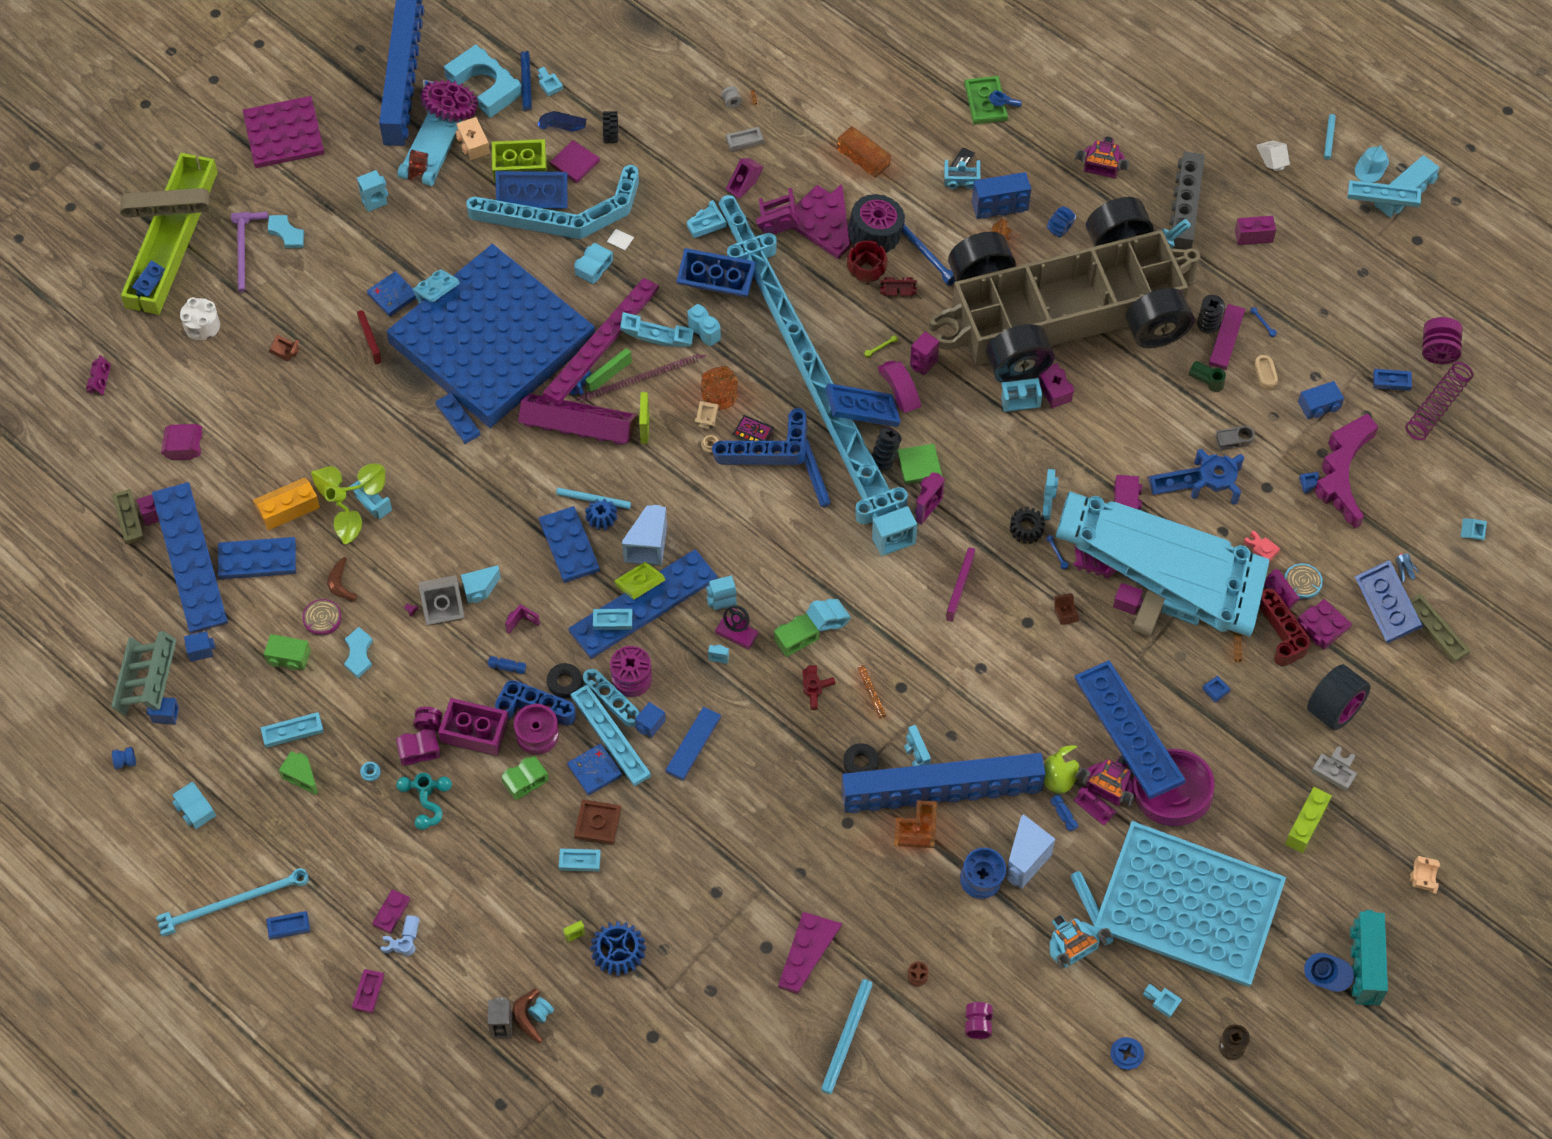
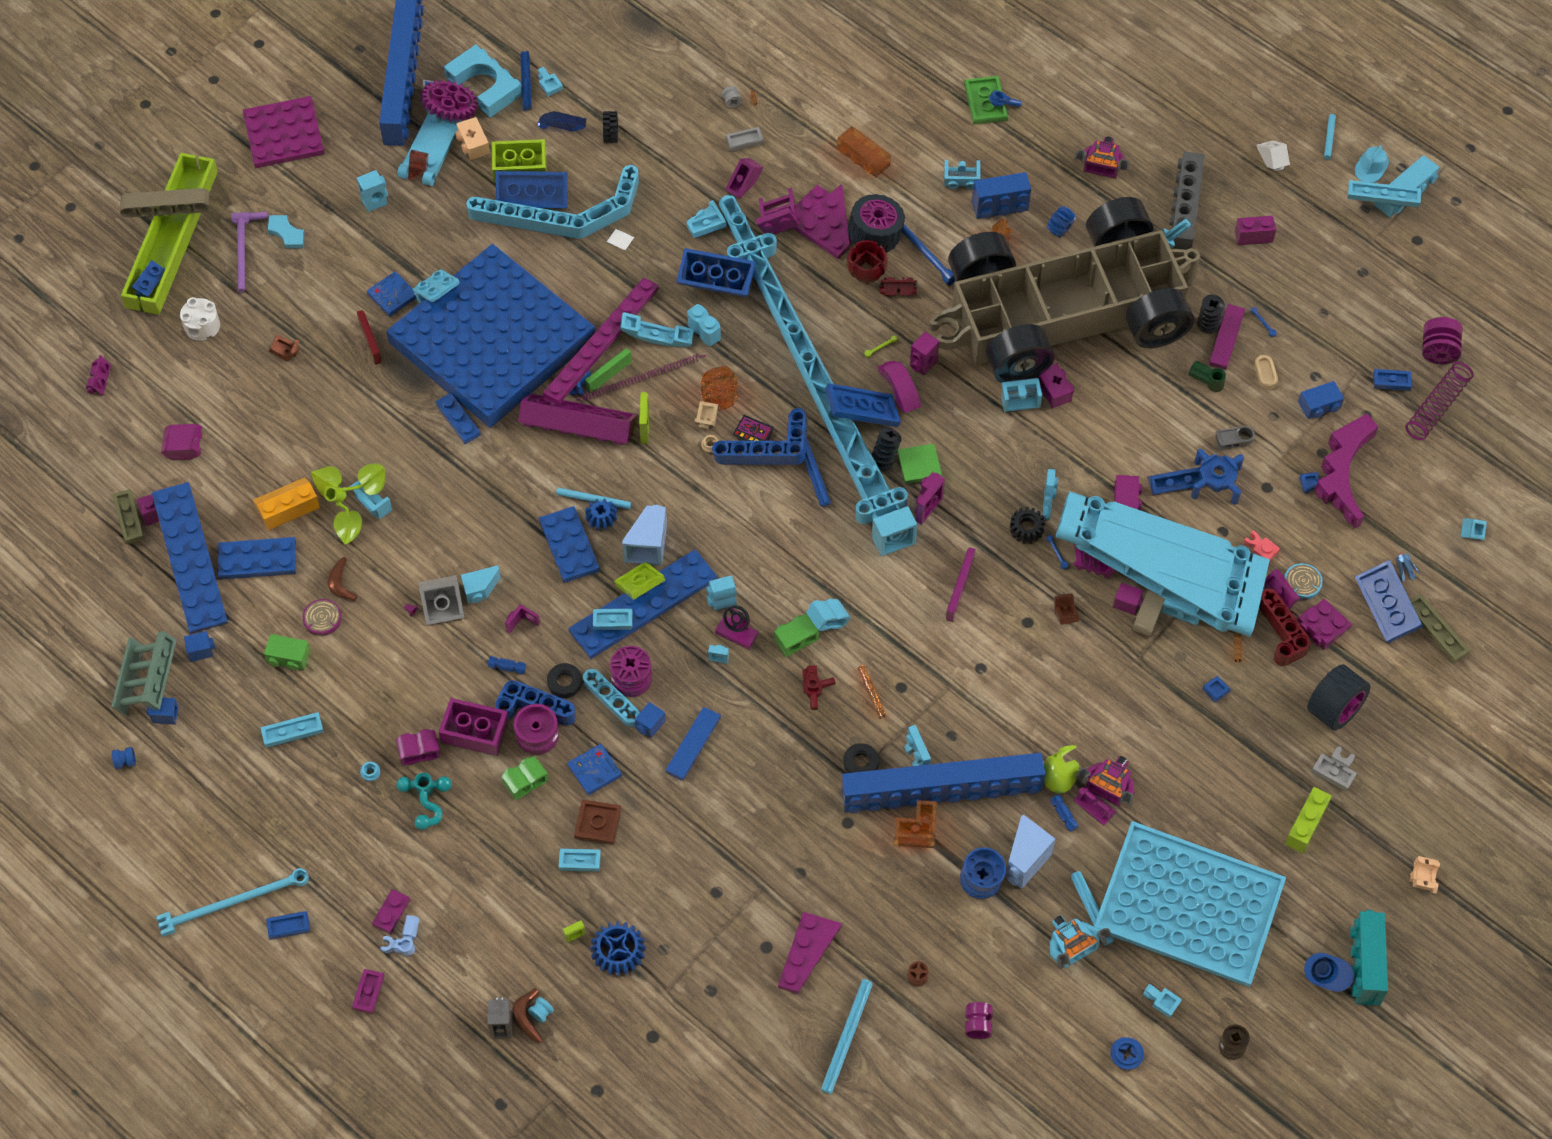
medium azure brick [172,781,216,829] -> none
bright green slope [279,751,318,795] -> none
medium azure tile [344,627,373,678] -> none
magenta wheel [413,707,443,732] -> none
magenta tile [550,140,600,184] -> none
medium azure plate [571,685,651,787] -> none
medium azure brick [574,243,613,284] -> none
black sticker [950,148,975,167] -> none
blue plate [1075,660,1185,800] -> none
magenta piece [1133,749,1214,826] -> none

